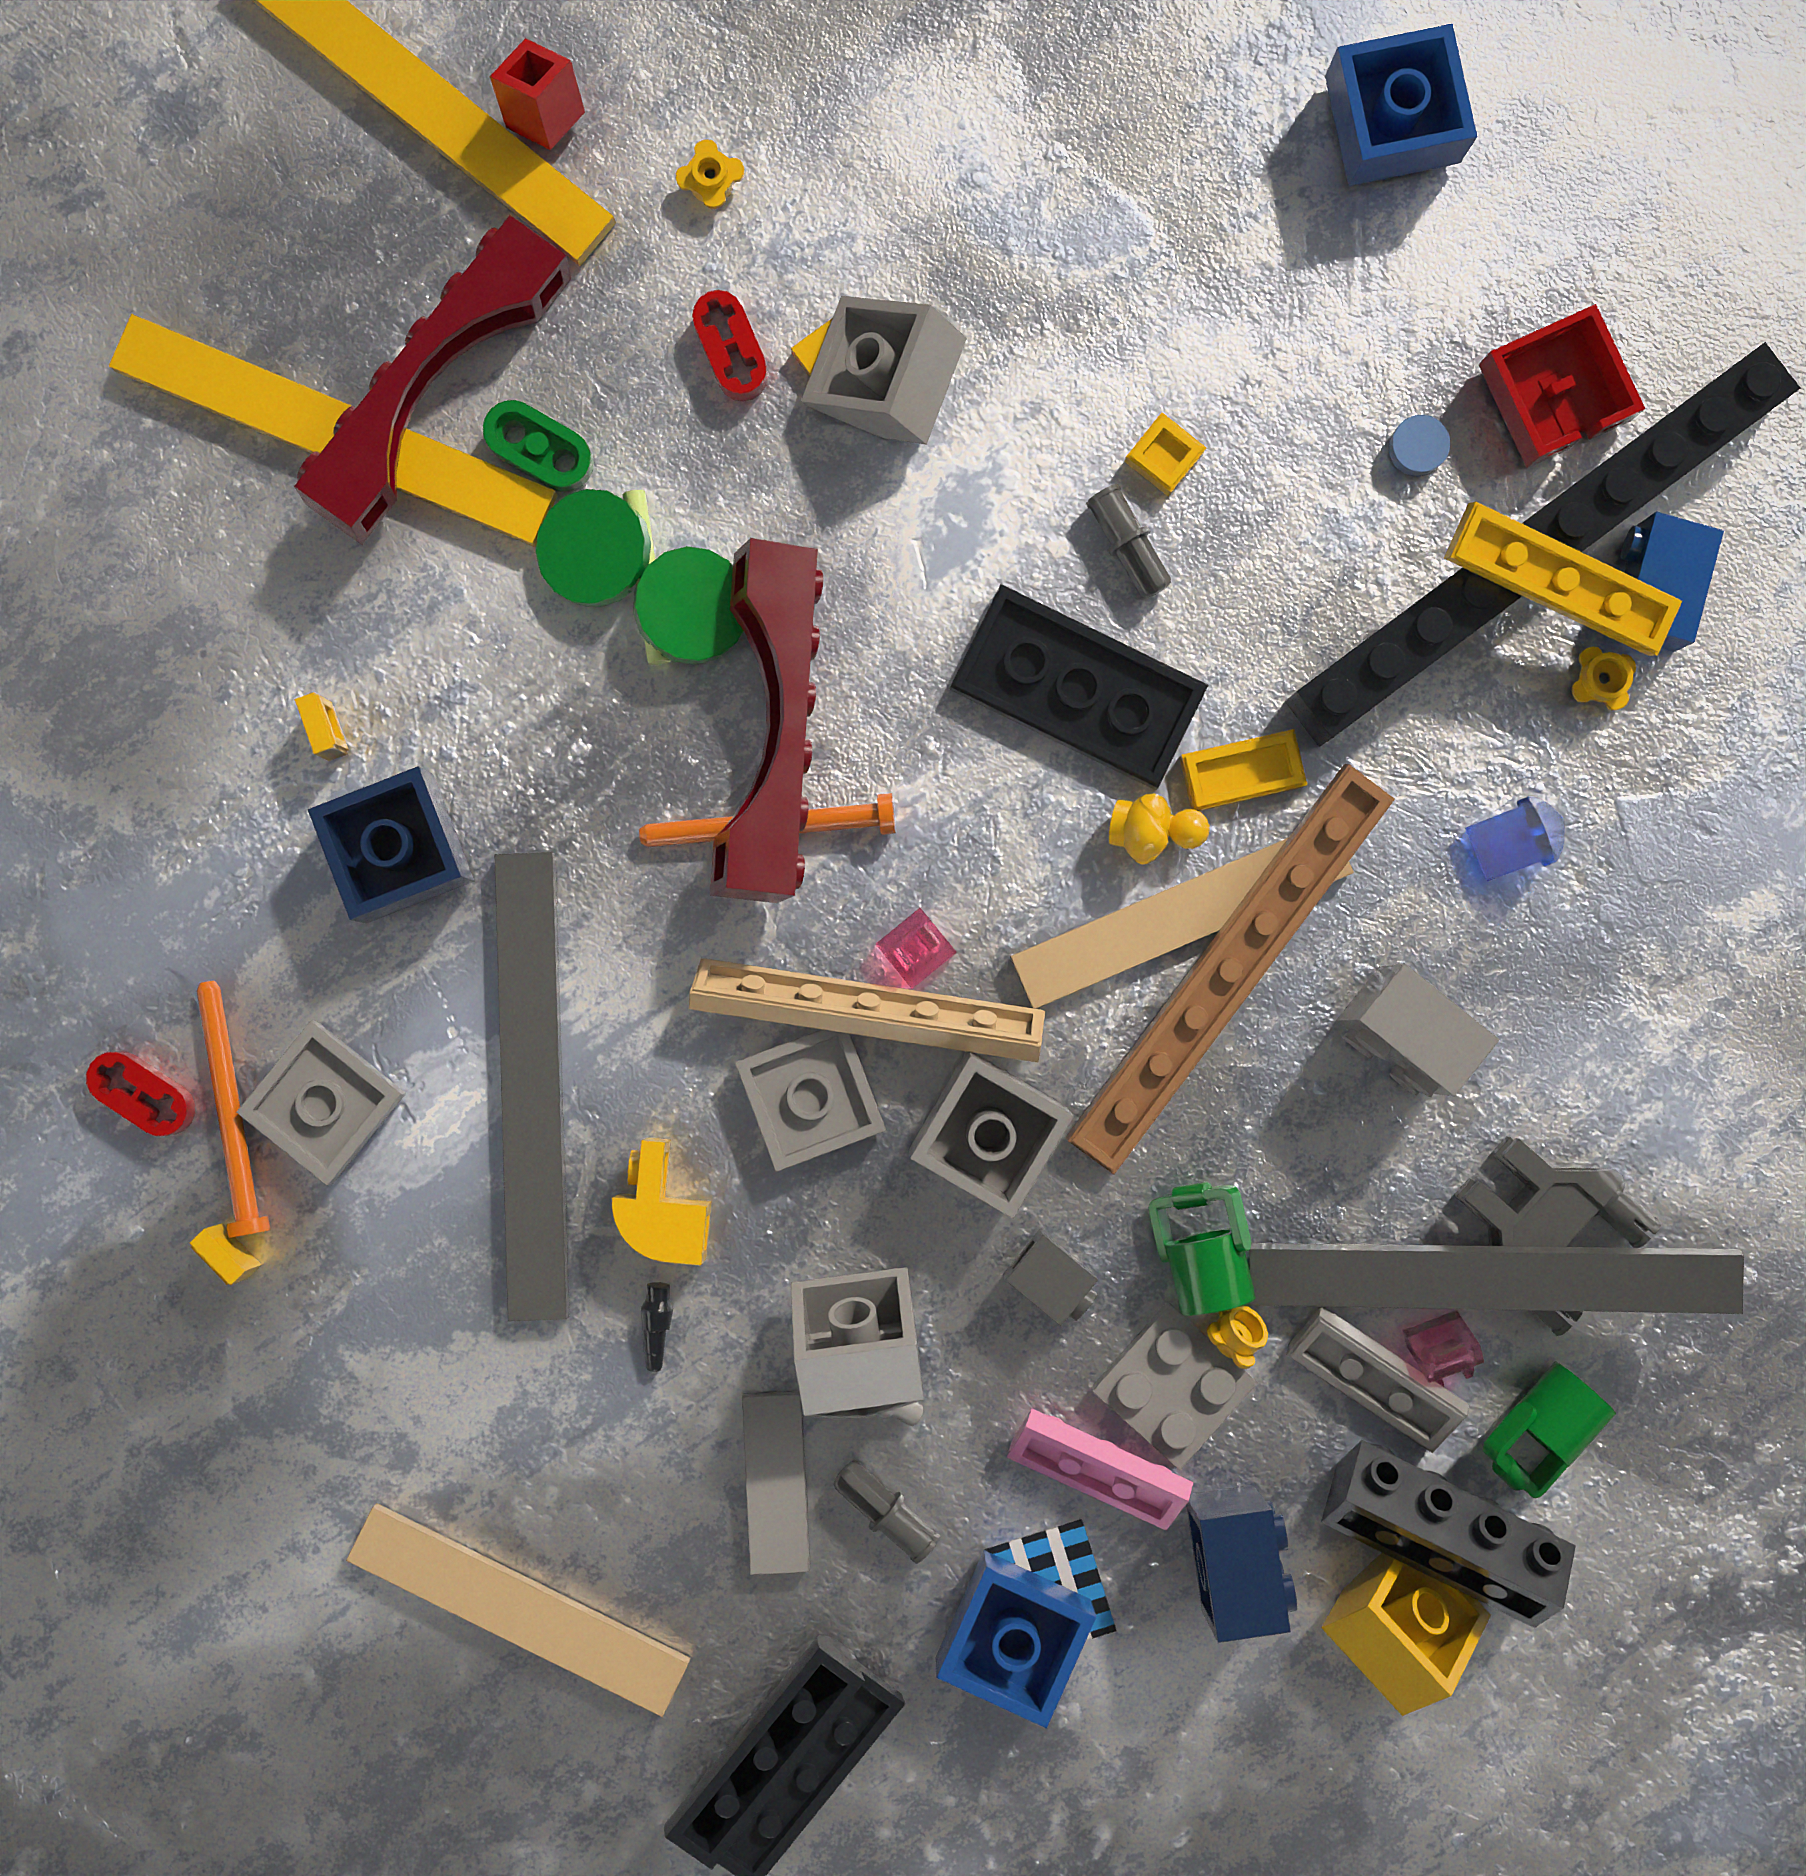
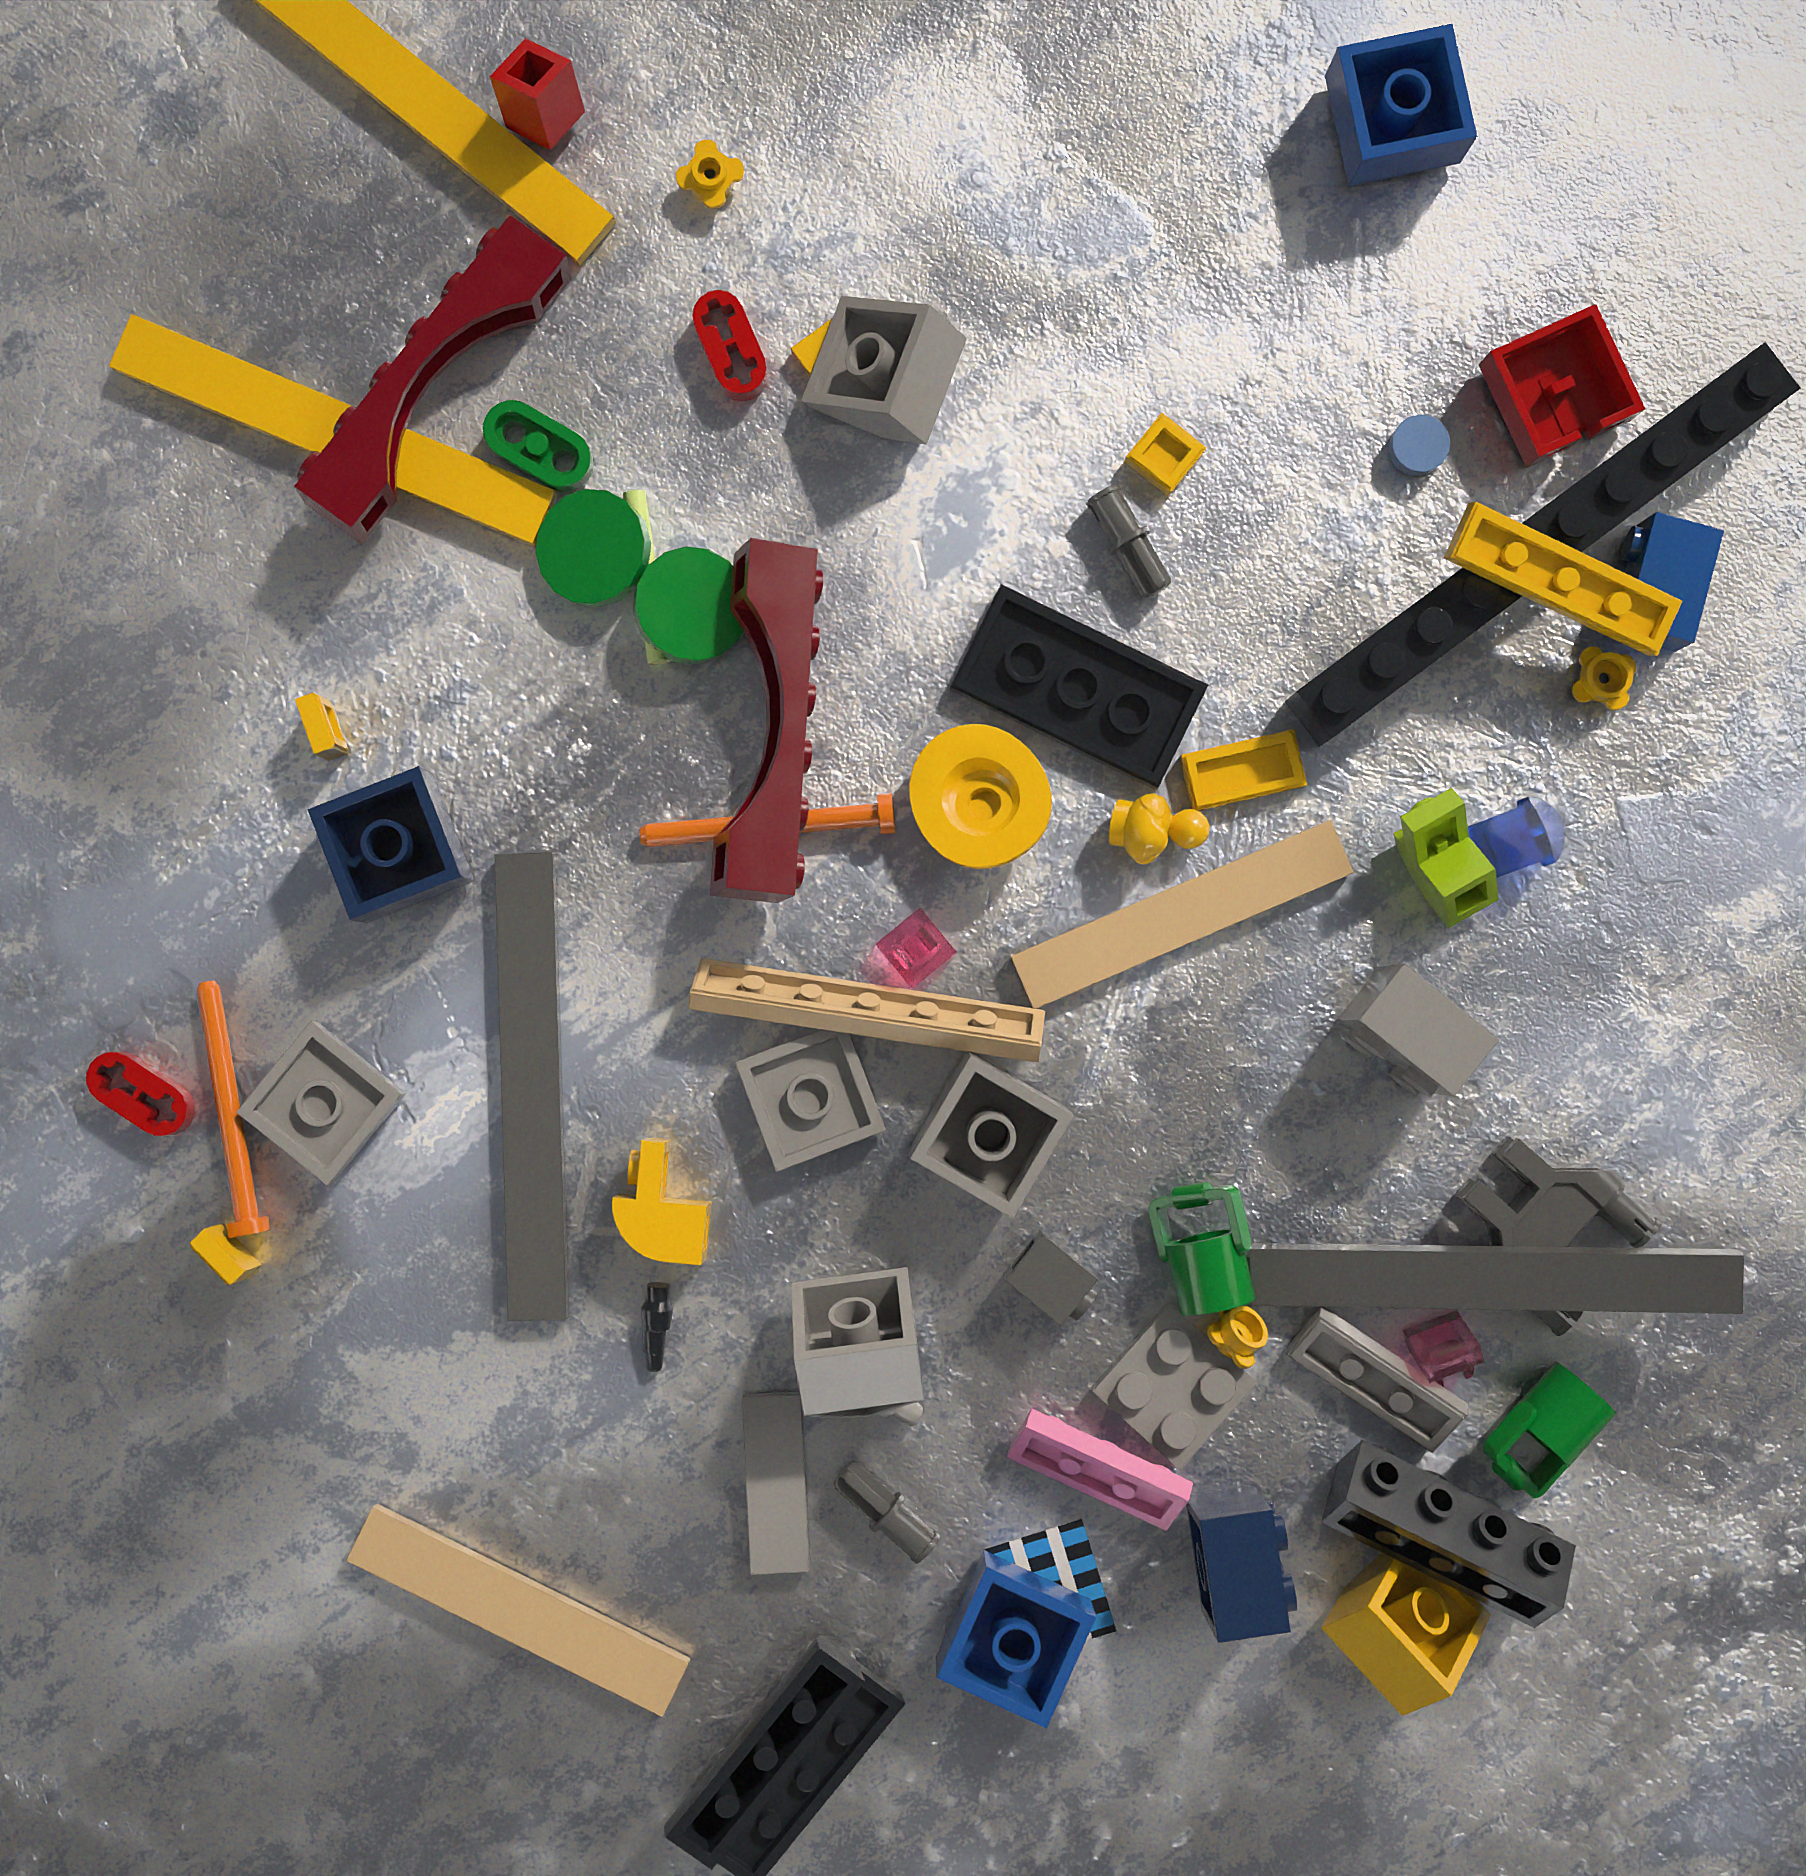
medium nougat tile [1065,764,1395,1175] -> none
none -> yellow hat [909,724,1052,869]
none -> lime brick [1393,787,1499,928]

